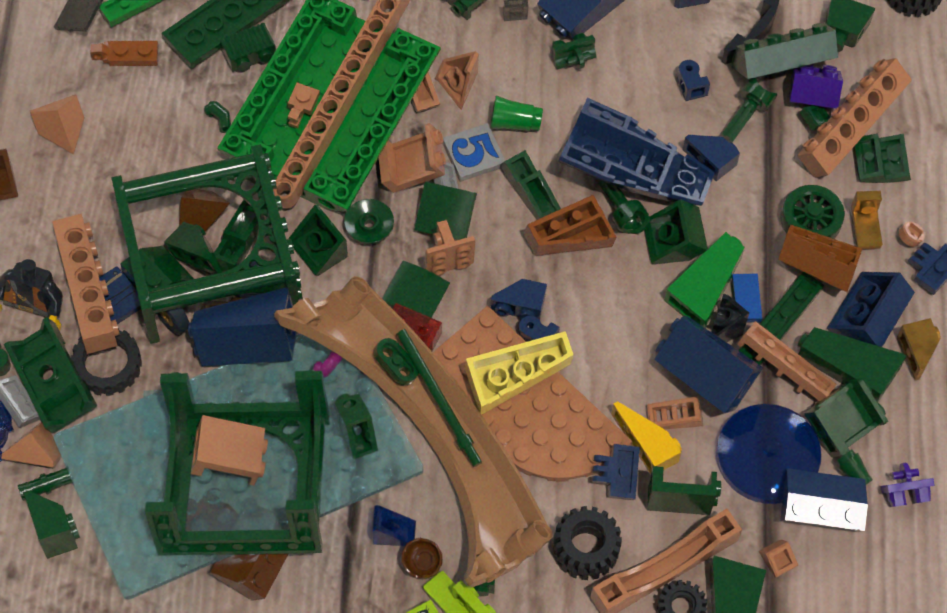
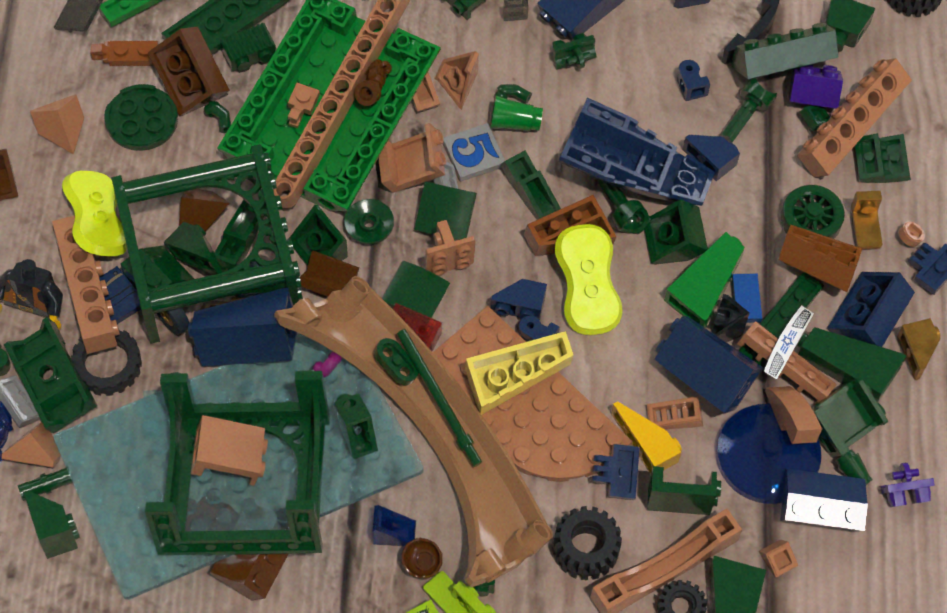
none -> neon yellow plate [62,171,128,256]
none -> dark green tile [104,84,178,151]
none -> reddish brown slope [148,27,230,116]
none -> reddish brown panel [300,251,360,296]
none -> reddish brown arm [355,59,392,106]
none -> dark green arm [495,84,532,103]
none -> neon yellow plate [555,224,622,335]
none -> white sticker [764,306,814,379]
none -> nougat slope [765,386,822,444]

